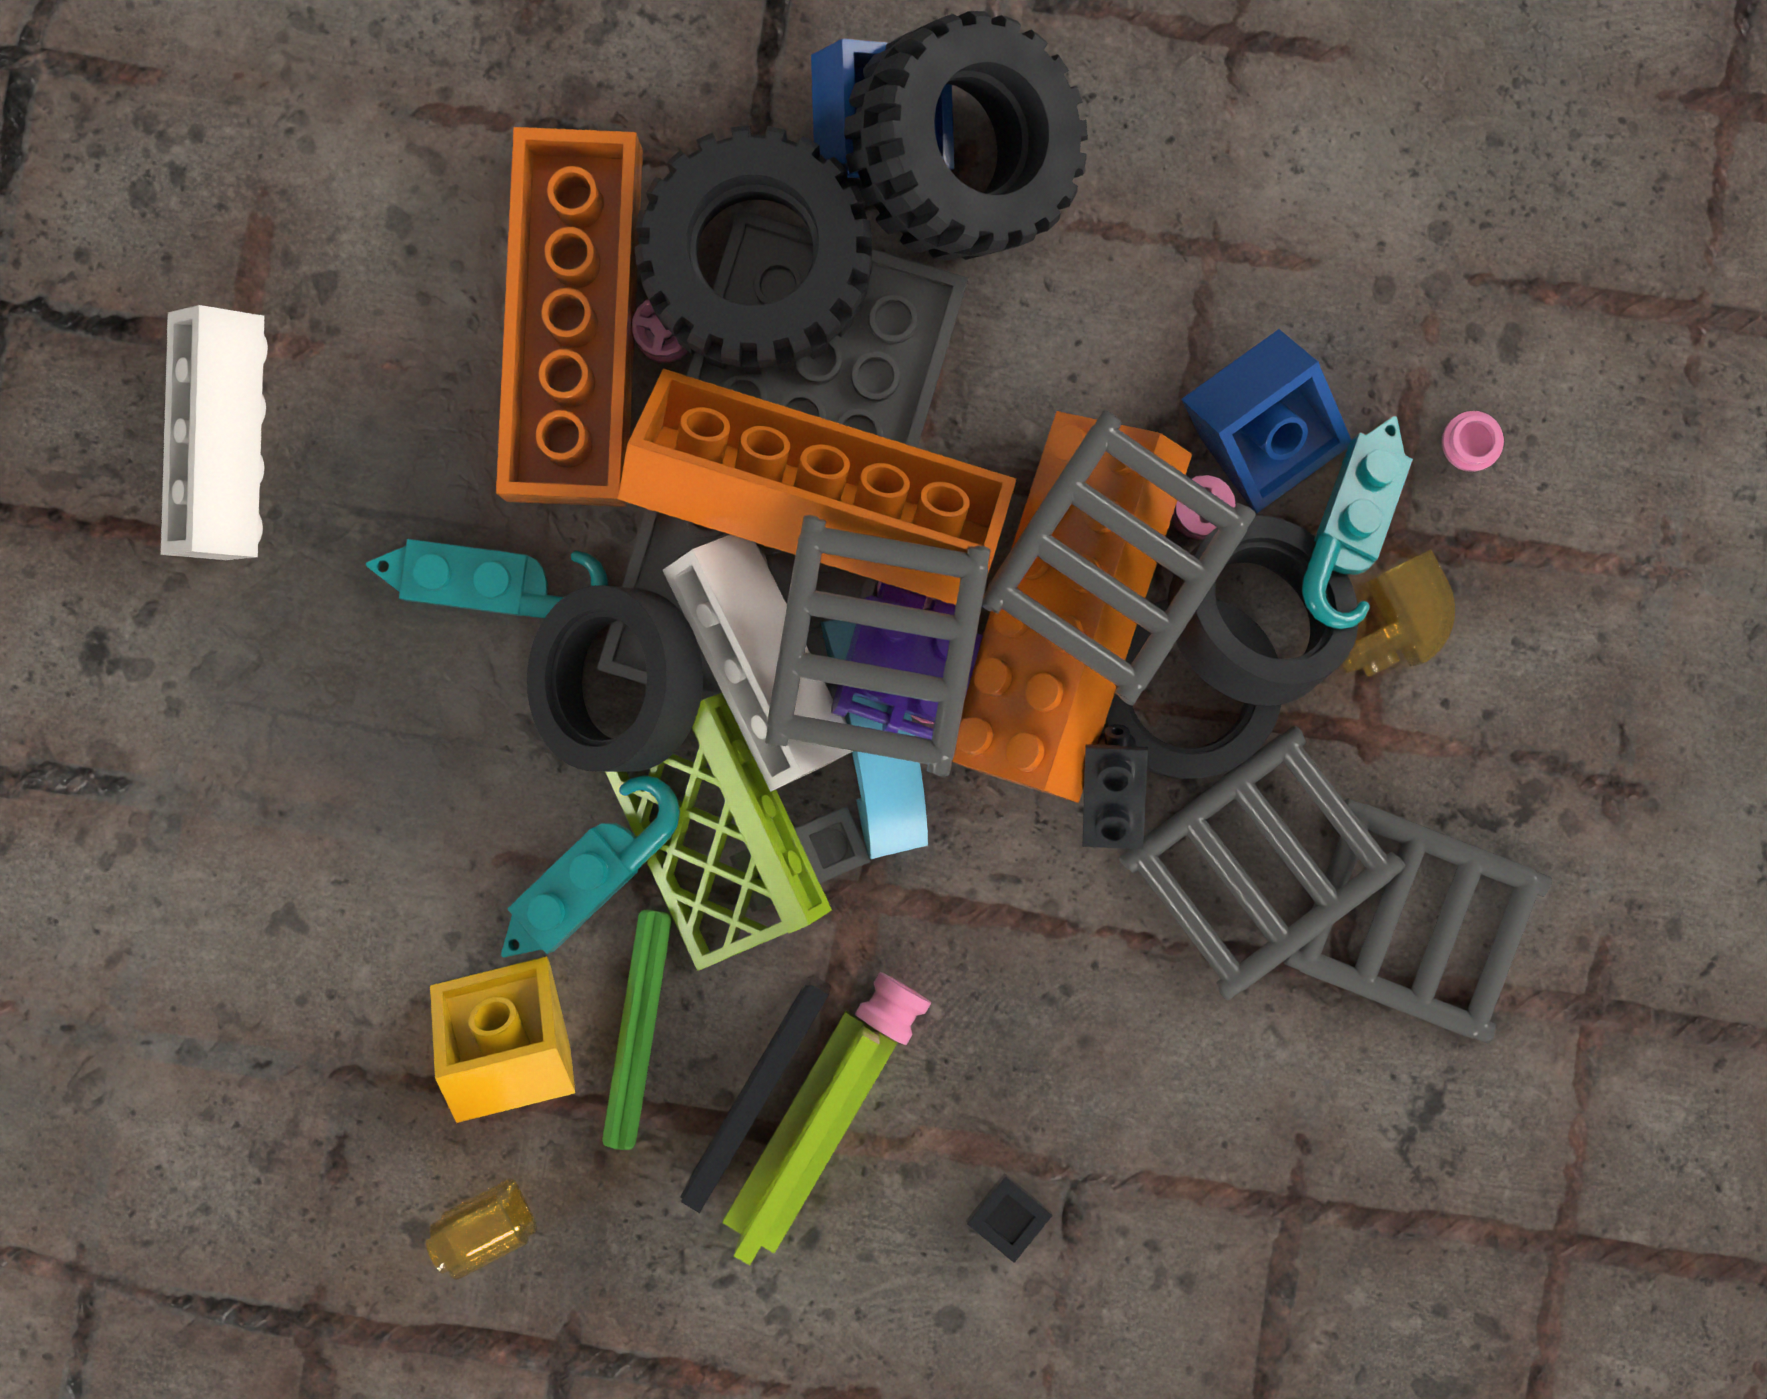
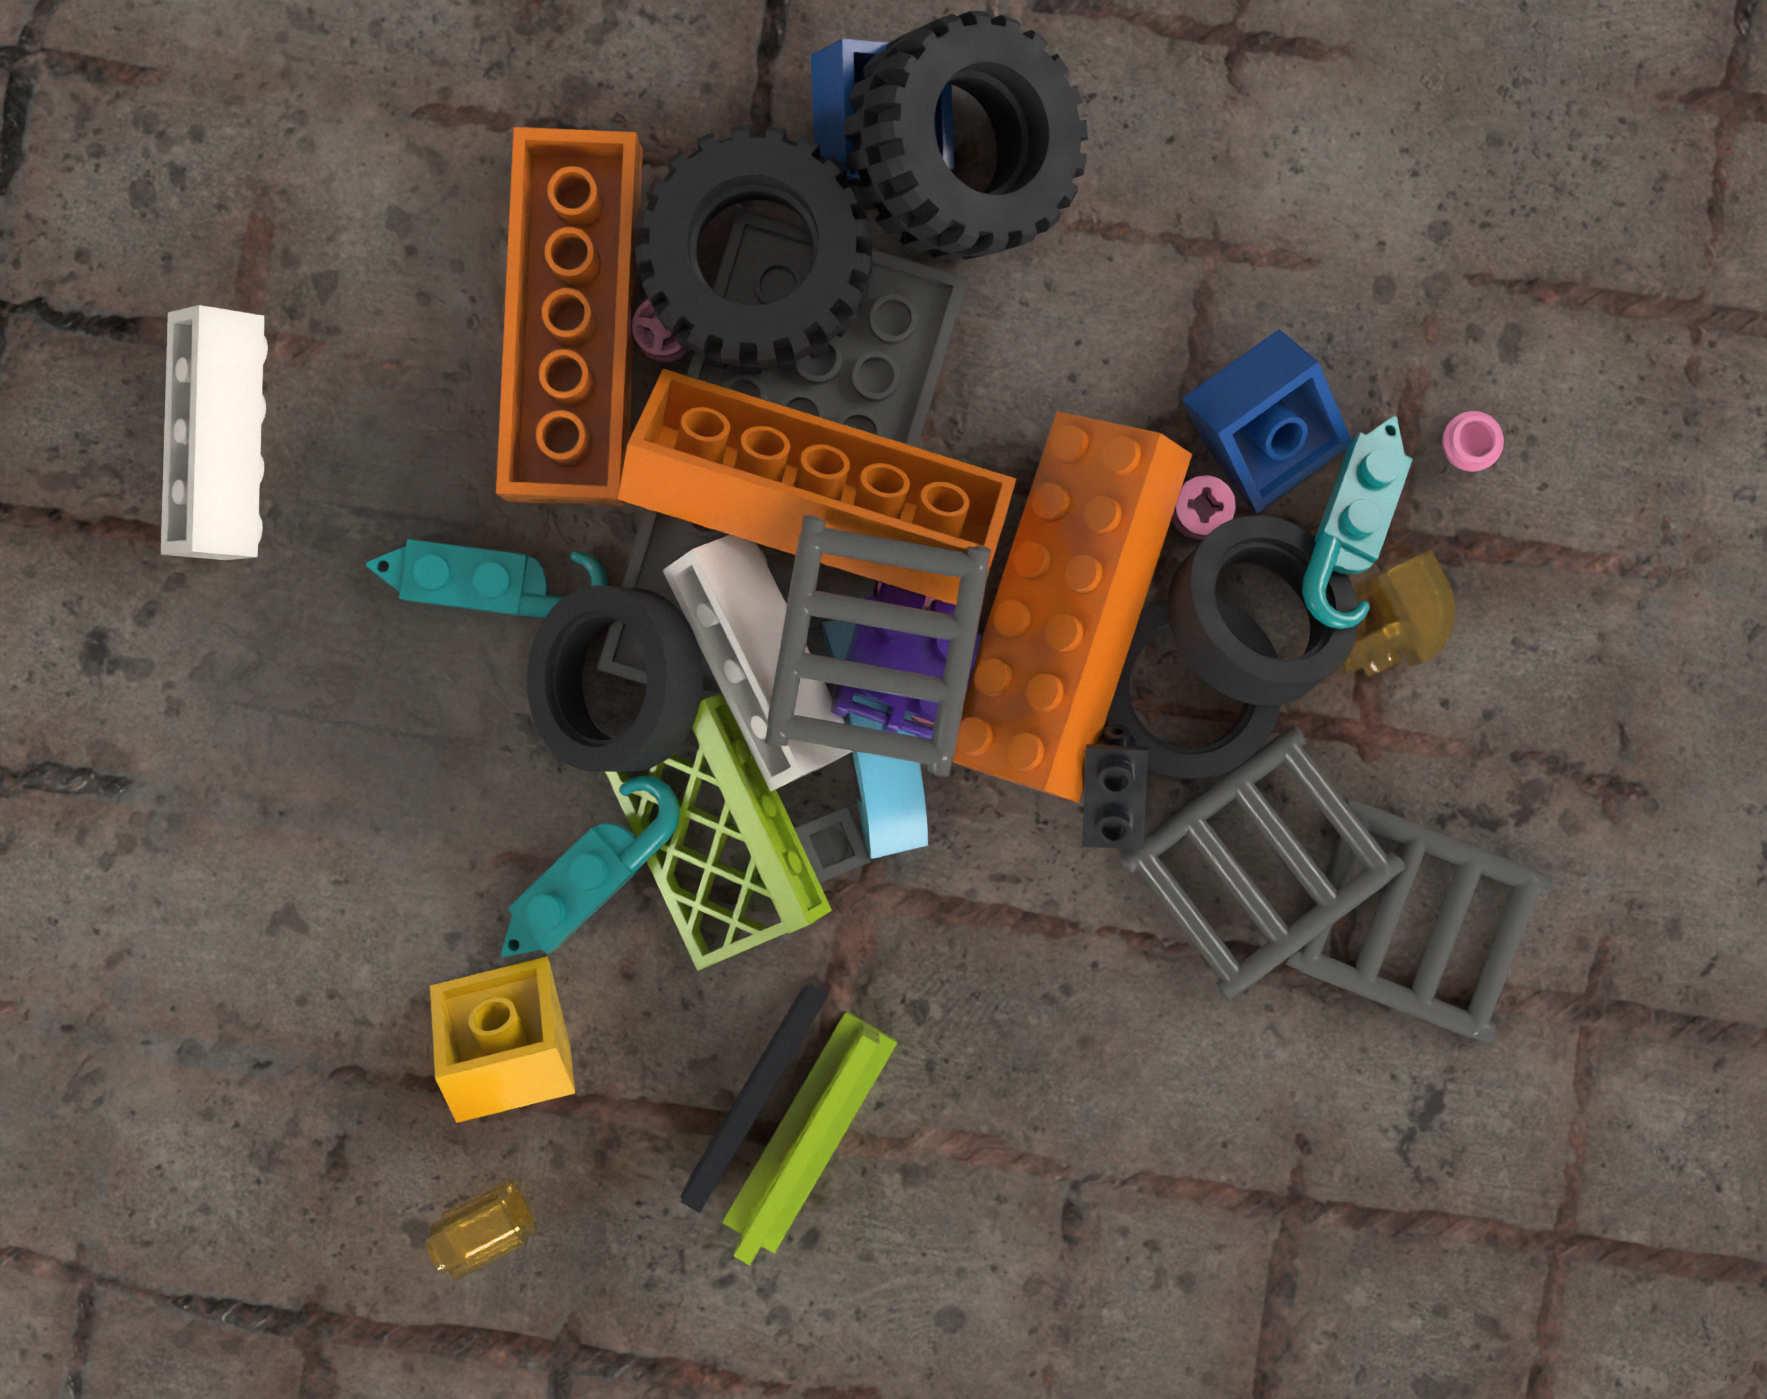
bright green axle [602,909,672,1150] -> none
bright pink wheel [855,972,931,1045] -> none
black plate [966,1173,1053,1263] -> none
dark grey bar [982,411,1256,705] -> none

